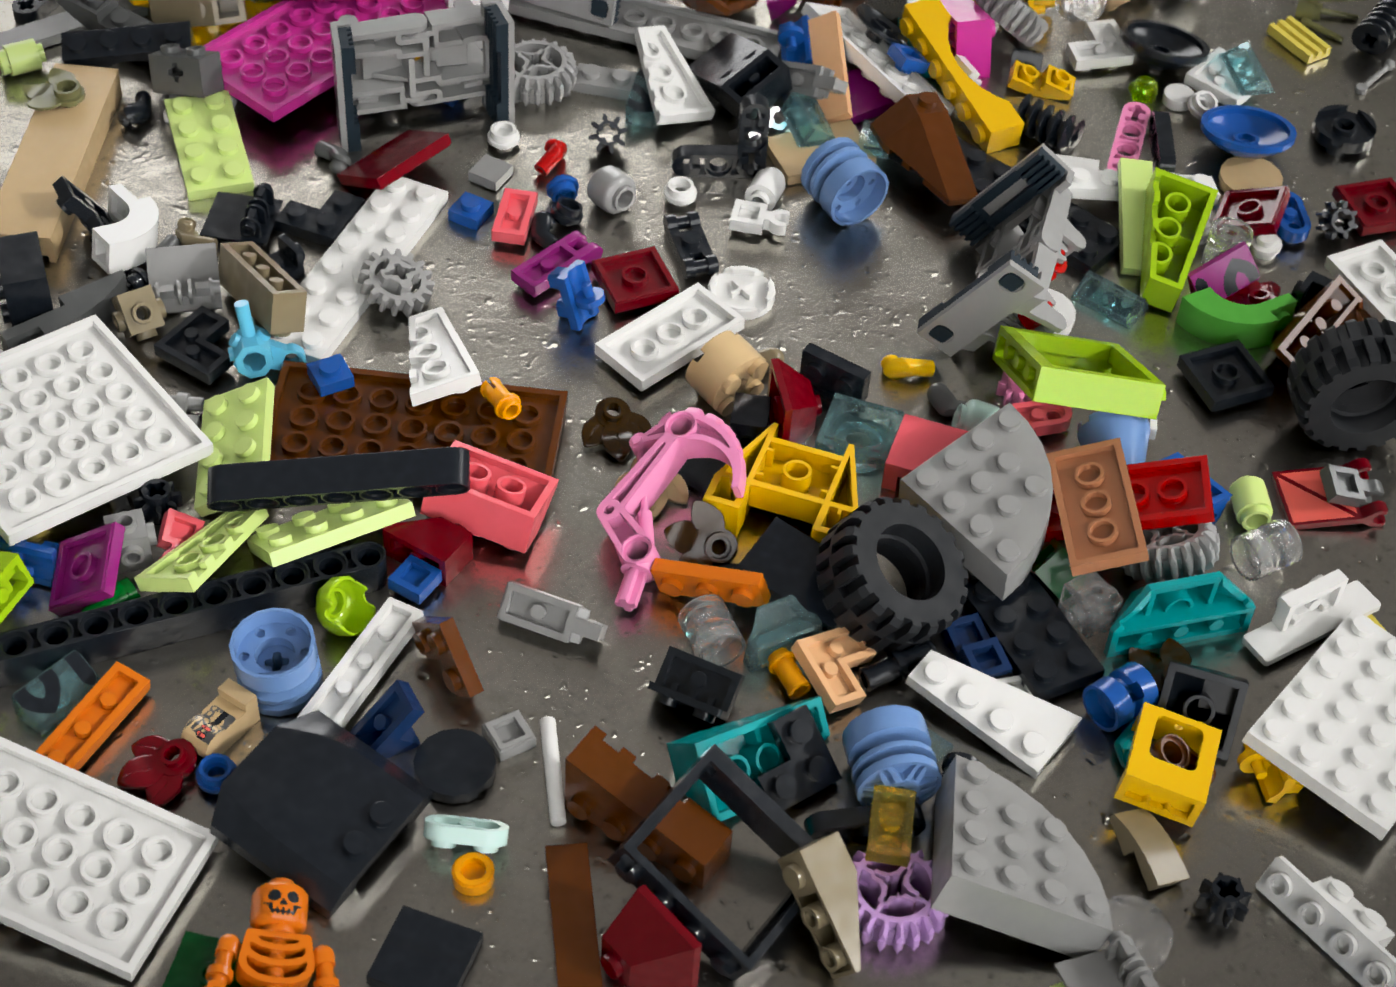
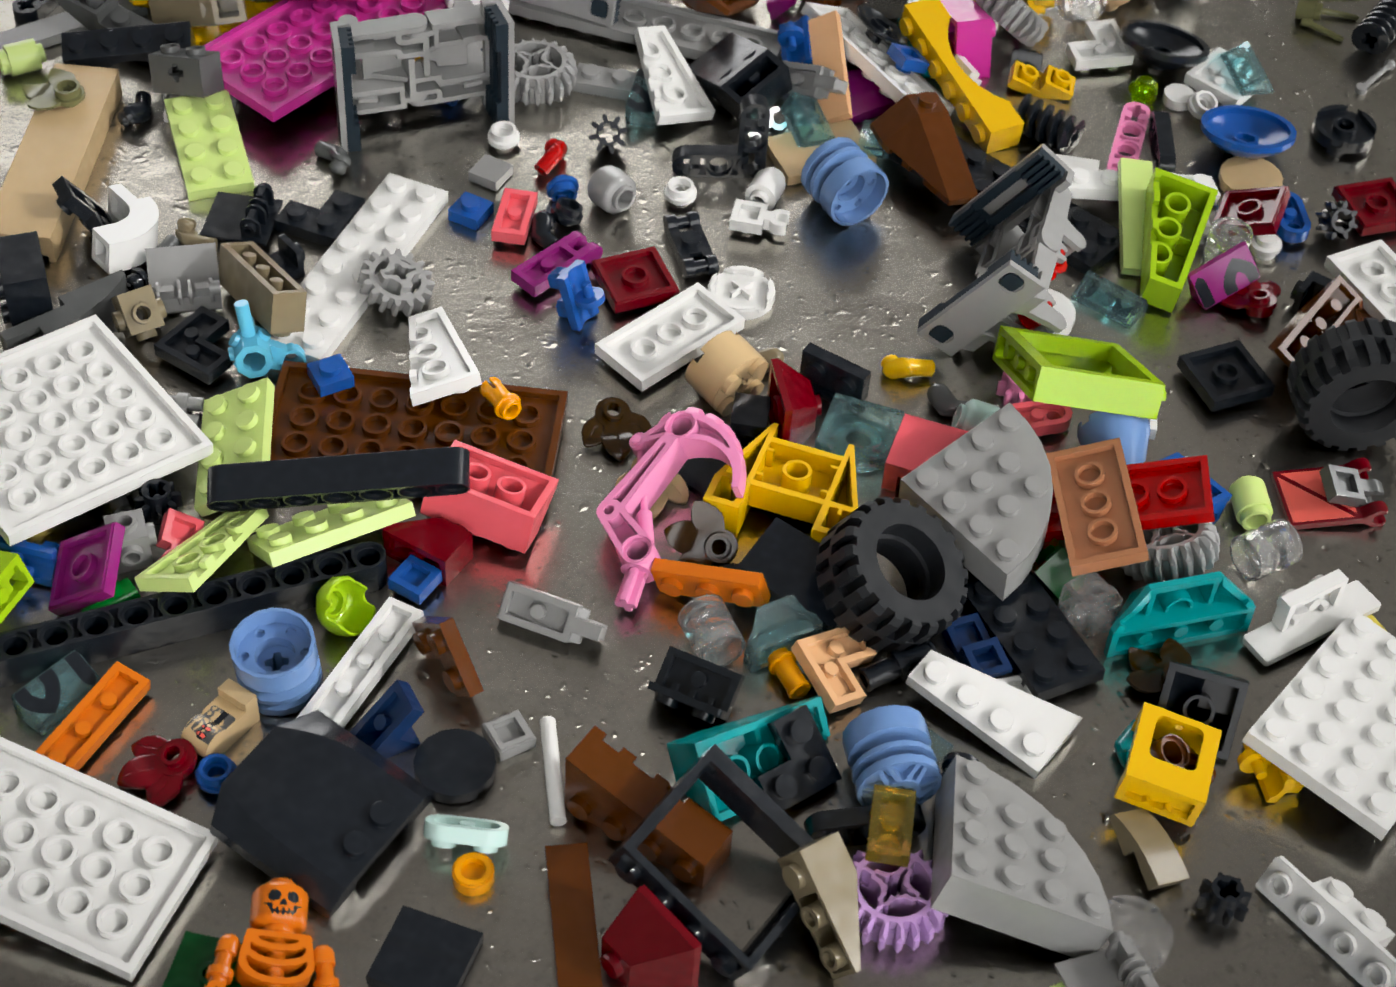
dark red tile [337,130,452,190] -> none
blue wheel [1082,662,1159,732] -> none
bright green arch [1176,287,1297,349] -> none
light yellow tile [1267,16,1332,64] -> none

